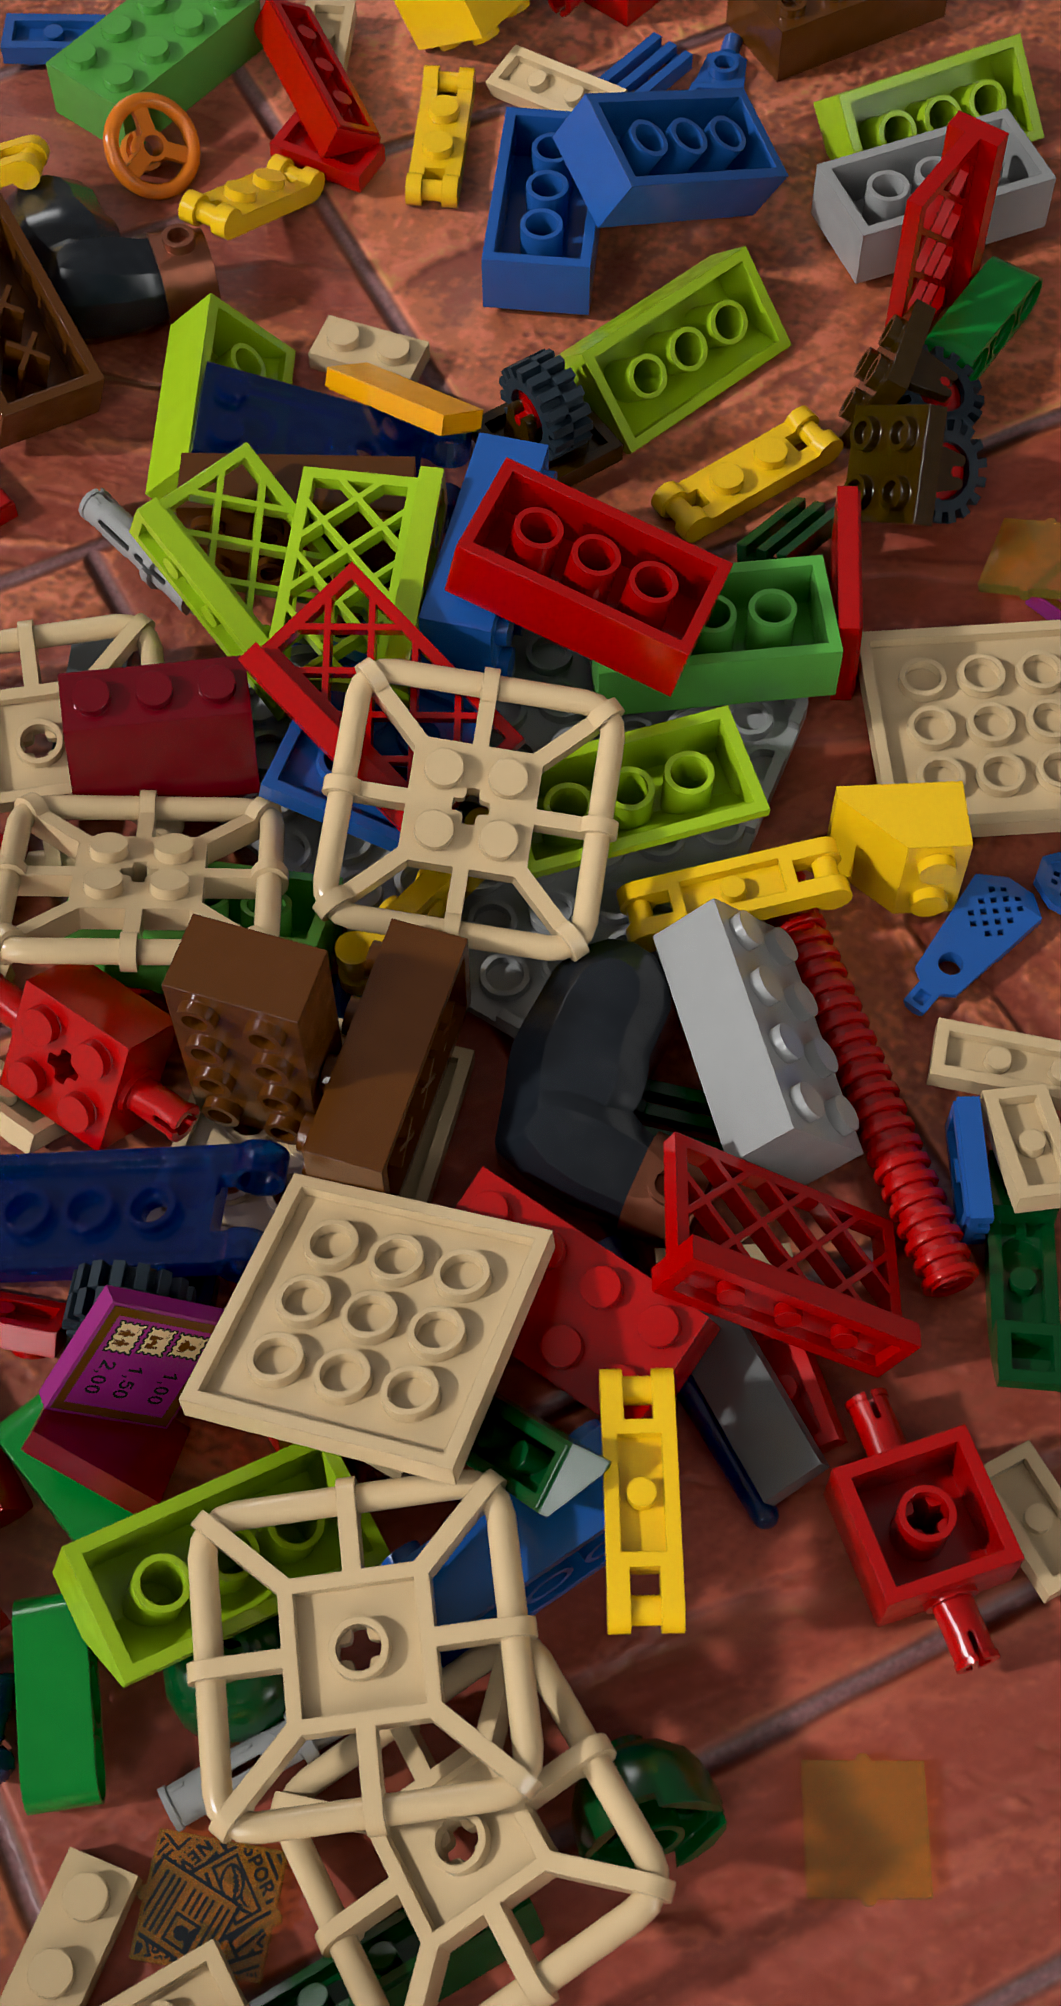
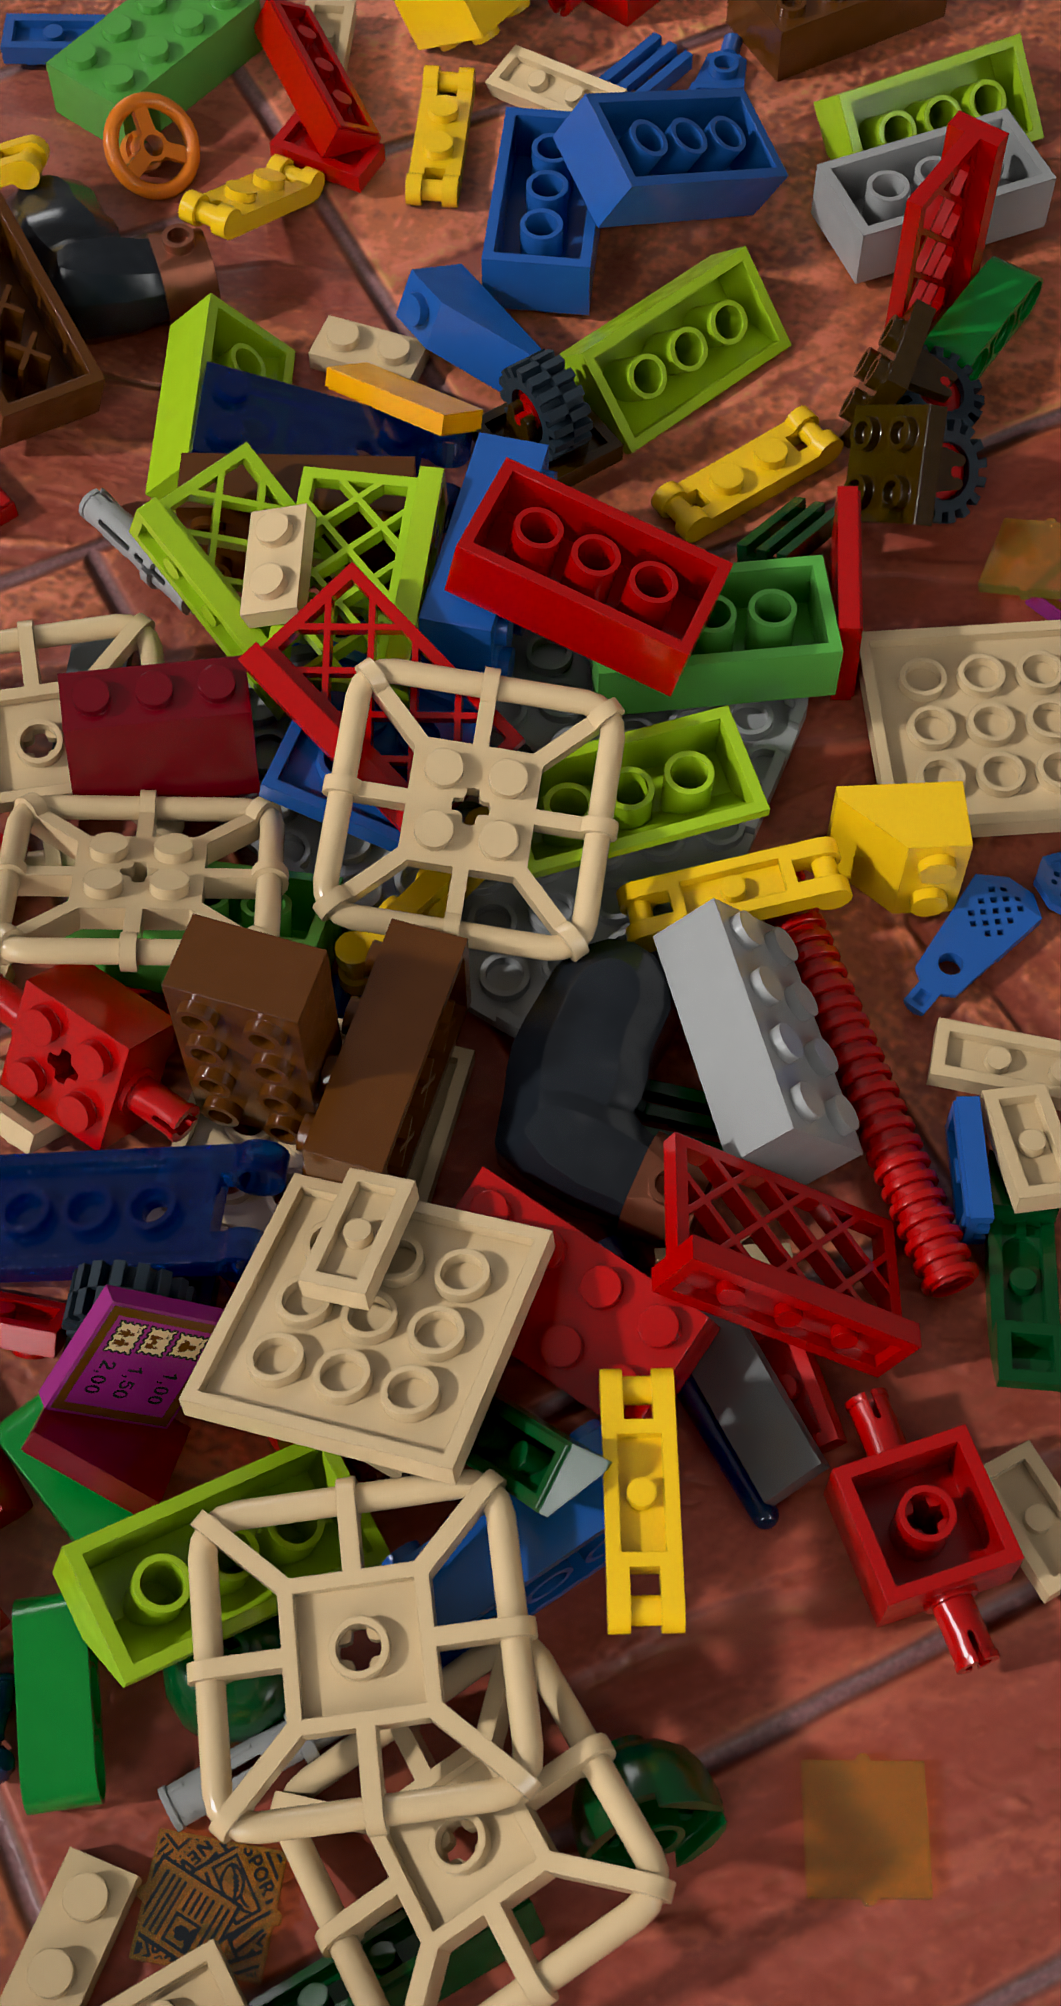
none -> tan plate [240,503,316,628]
none -> tan plate [297,1168,419,1311]
none -> blue slope [396,264,542,392]

